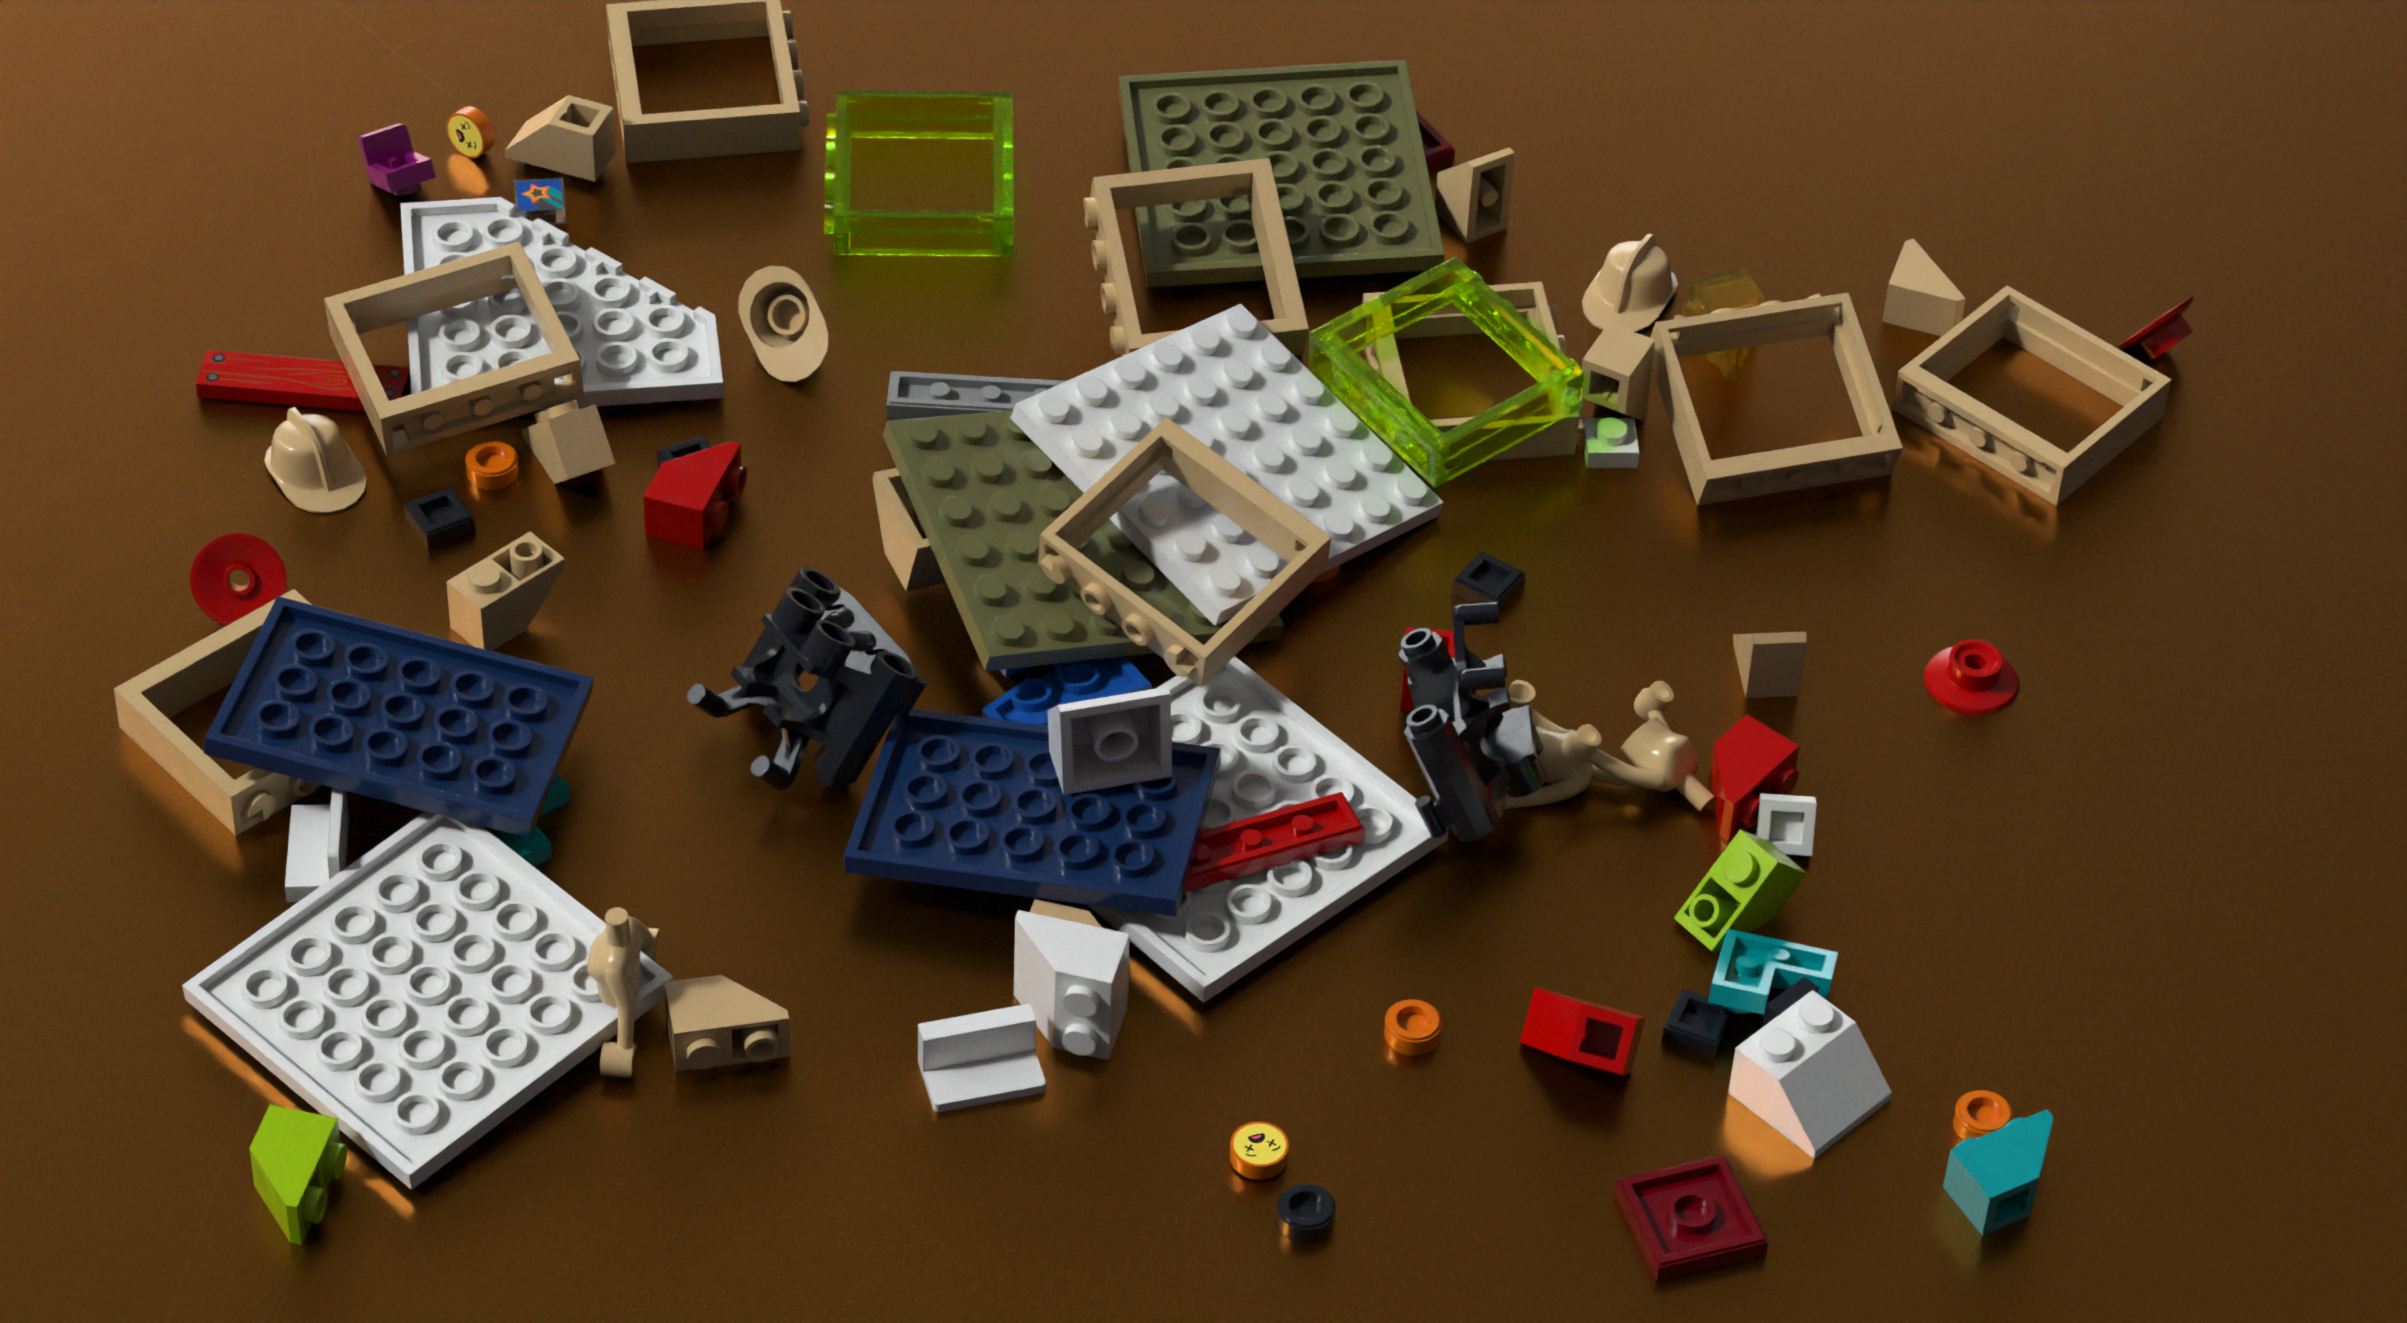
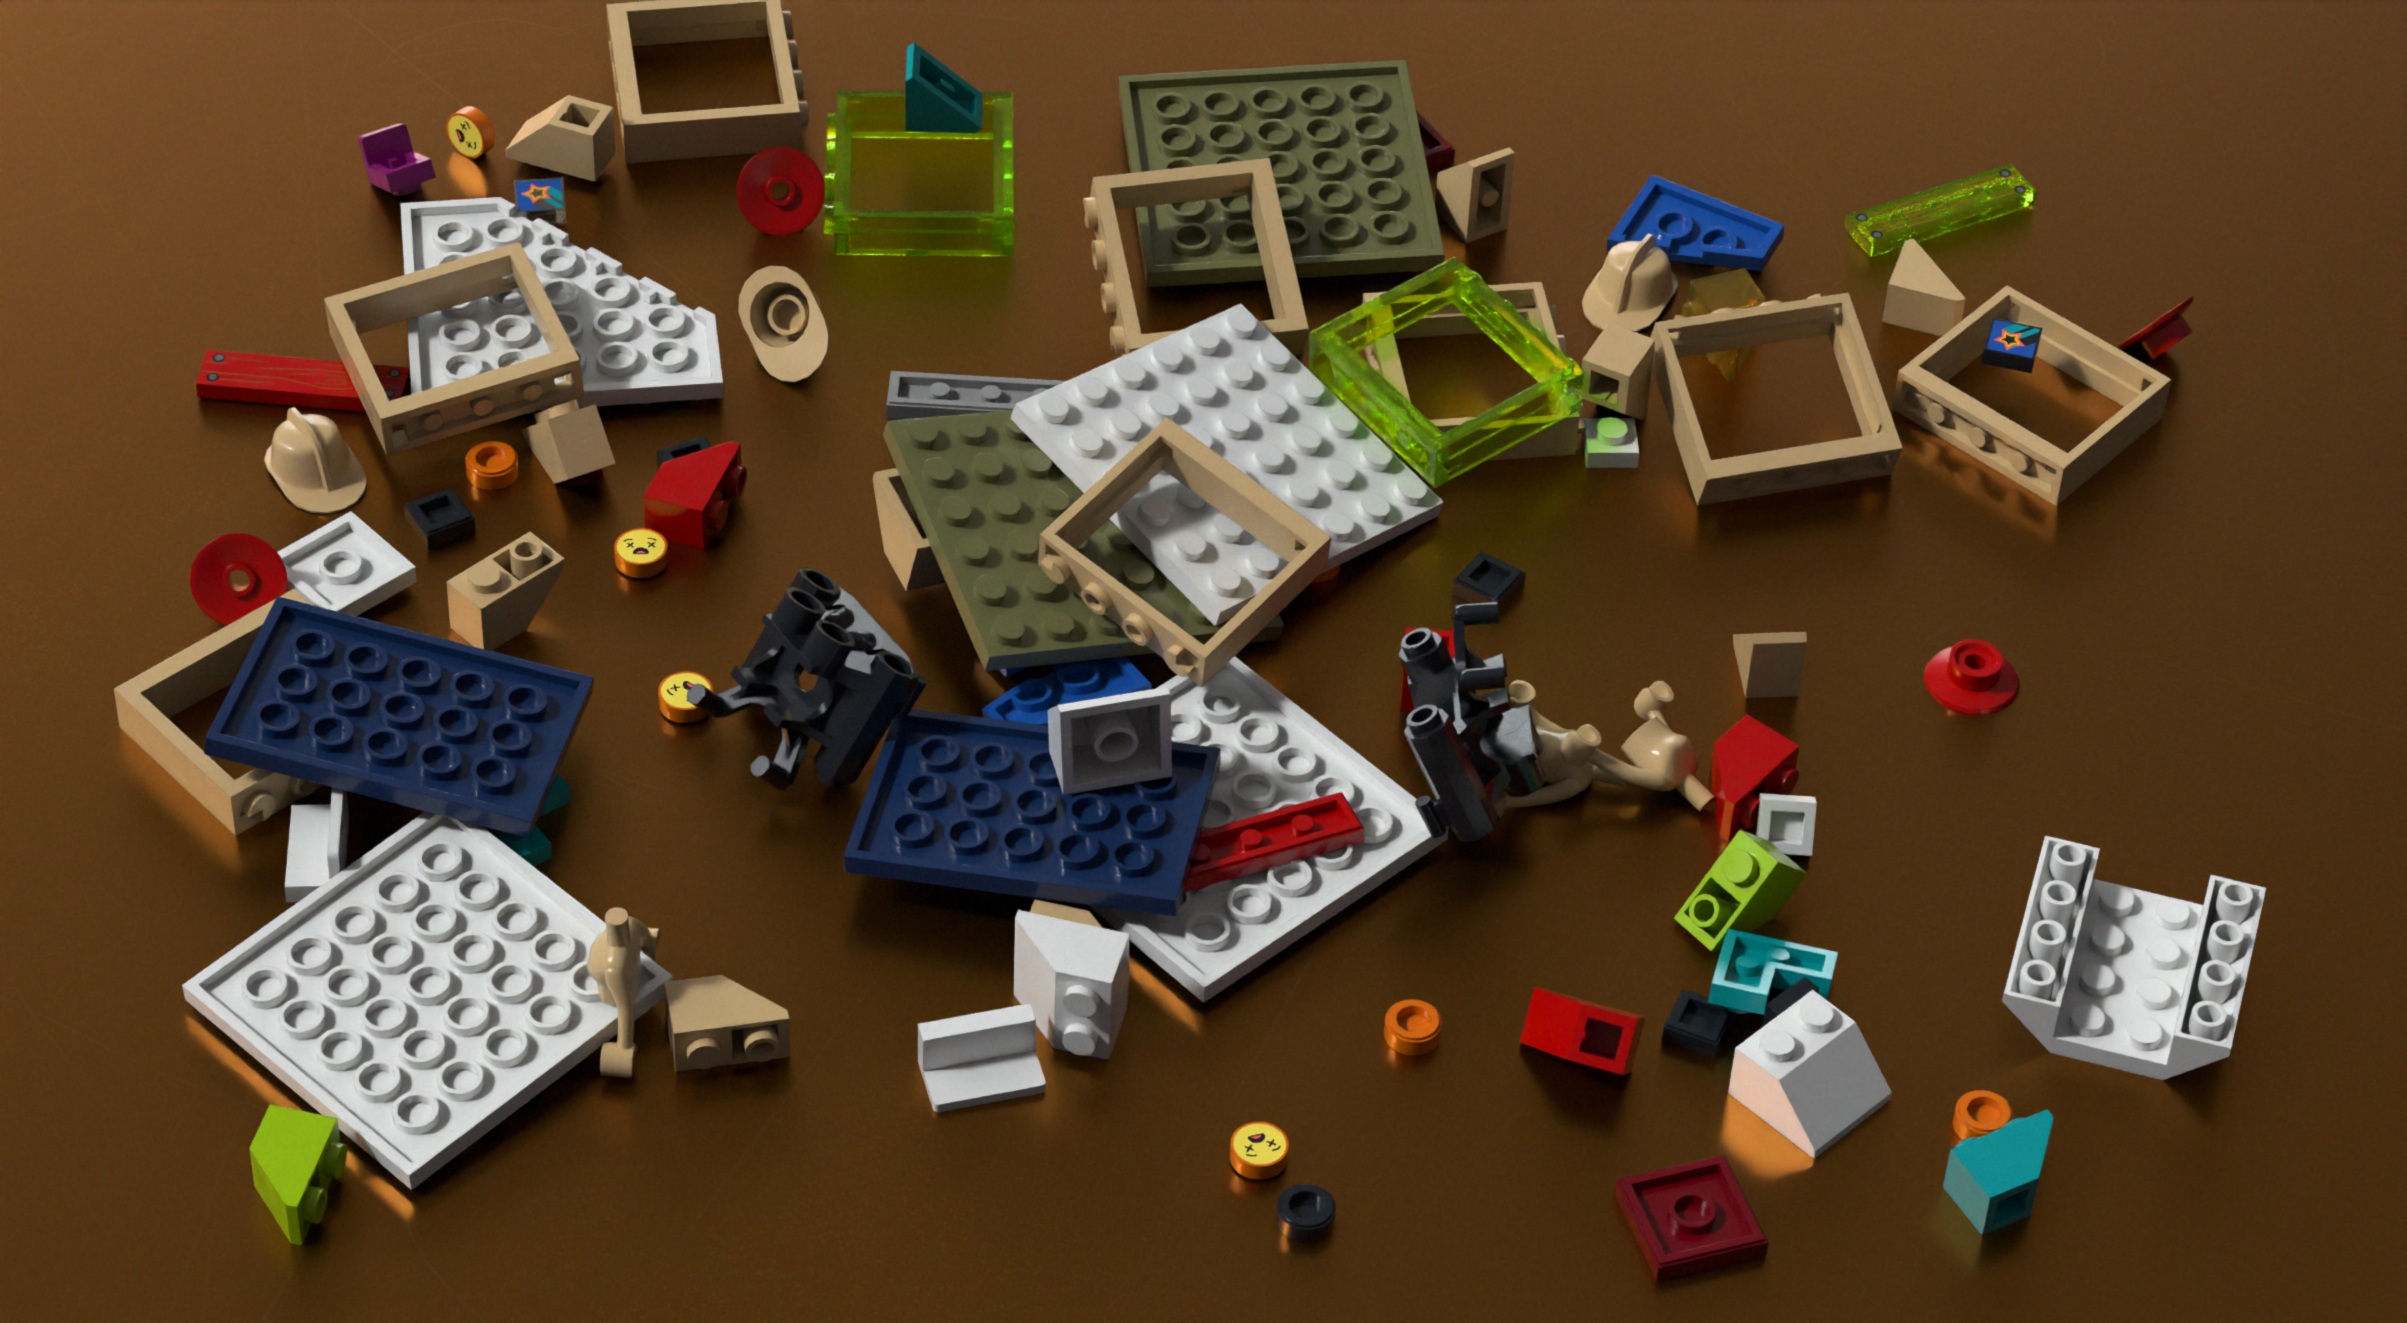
none -> white plate [277,511,417,616]
none -> tile [614,528,668,578]
none -> tile [658,671,713,723]
none -> red piece [736,147,825,235]
none -> teal slope [905,42,983,134]
none -> blue wing [1607,175,1784,271]
none -> clear neon green tile [1844,163,2037,257]
none -> tile [1982,318,2042,373]
none -> white slope [2002,835,2266,1080]

